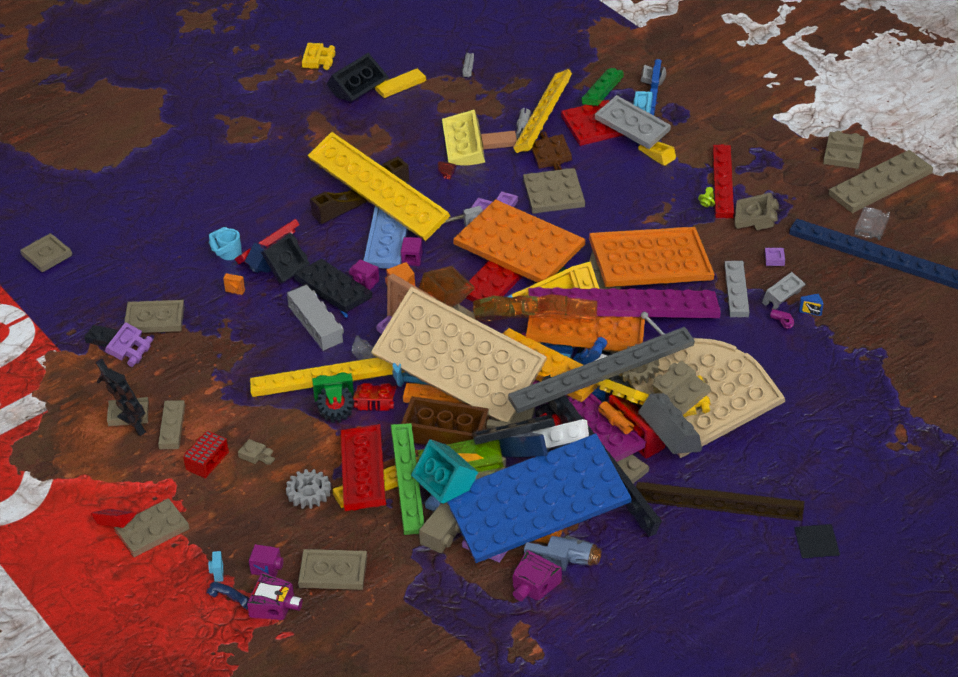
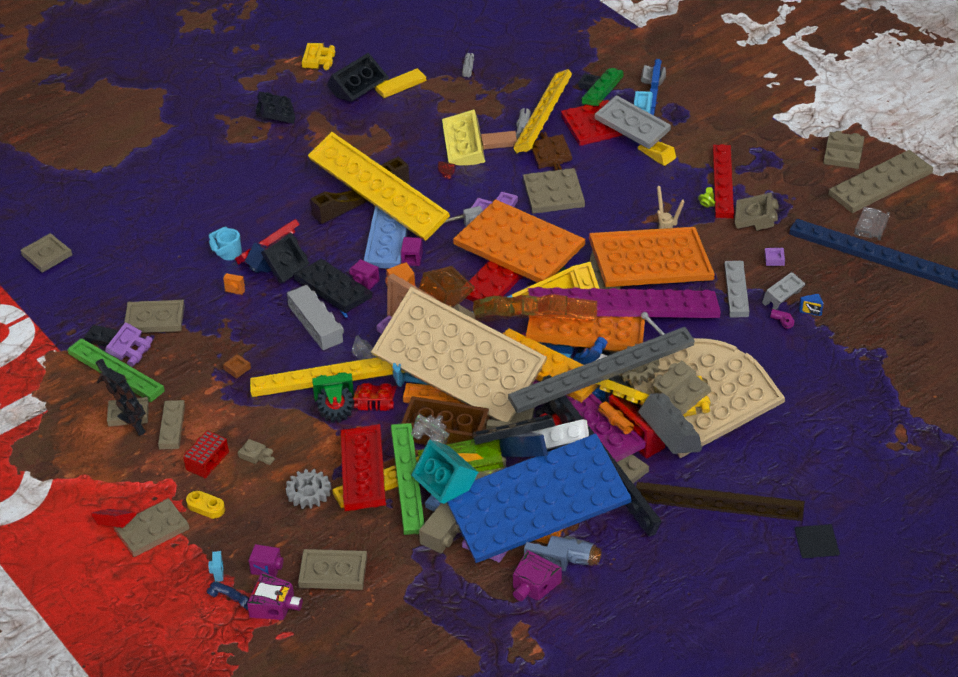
none -> bright green plate [68,338,165,402]
none -> yellow plate [186,491,225,519]
none -> dark orange plate [223,354,251,378]
none -> black plate [256,91,296,123]
none -> clear hips [411,414,450,444]
none -> black plate [578,73,600,90]
none -> tan plant [657,186,685,229]

